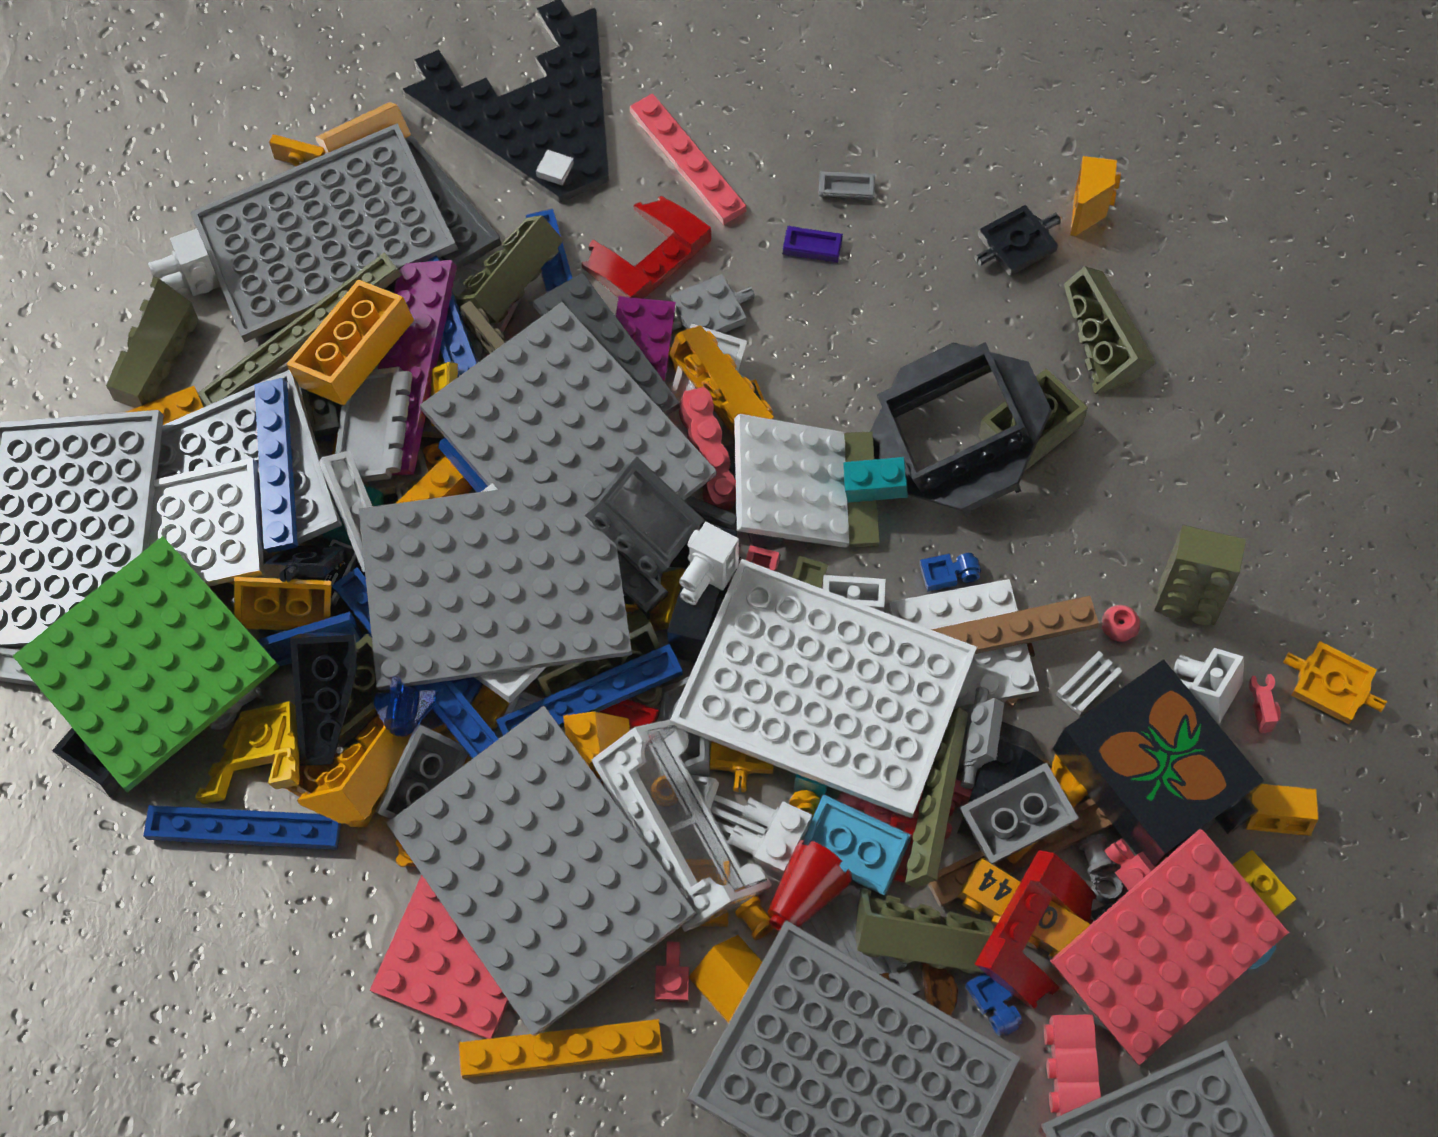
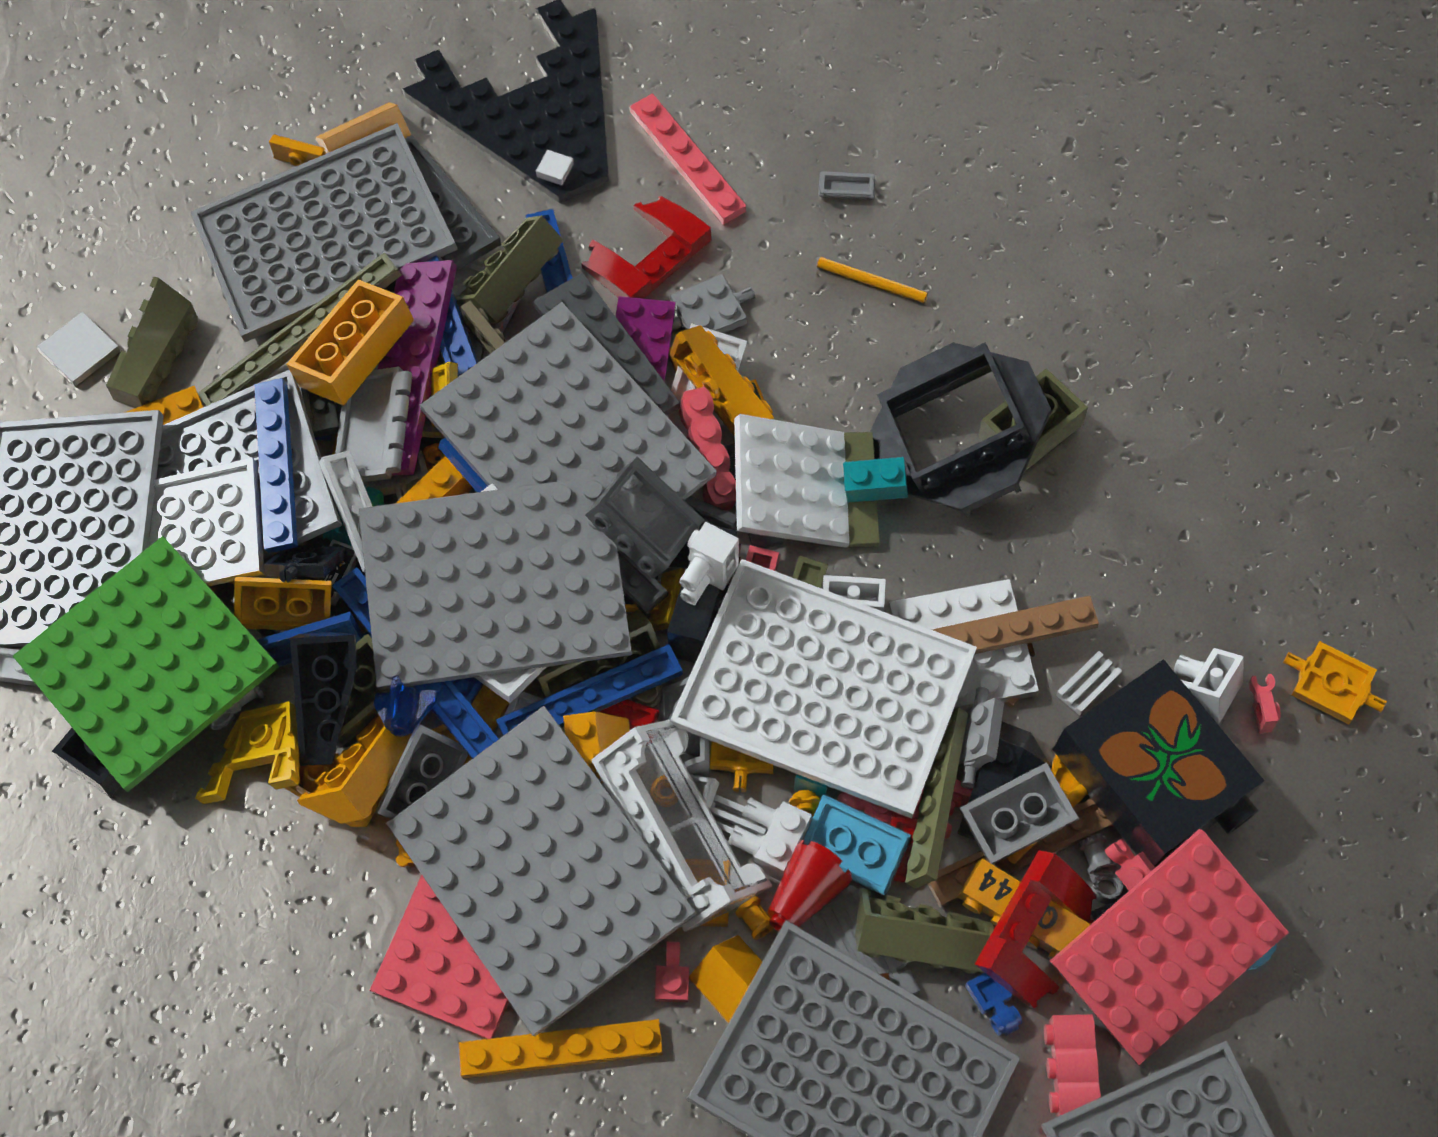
blue plate [143,805,341,850] -> none
white brick [148,228,220,296] -> none
dark purple tile [782,226,843,263] -> none
blue plate [920,553,981,592] -> none
reddish brown tile [920,962,958,1016] -> none
black plate [974,204,1061,276] -> none
olive wedge [1064,266,1156,394] -> none
light orange slope [1070,156,1121,236] -> none
coral plate [1102,605,1140,642] -> none
olive brick [1154,525,1246,625] -> none
yellow plate [1232,849,1296,917] -> none
light orange hinge [1246,784,1318,836] -> none
none -> white tile [37,312,120,387]
none -> light orange bar [817,257,928,303]

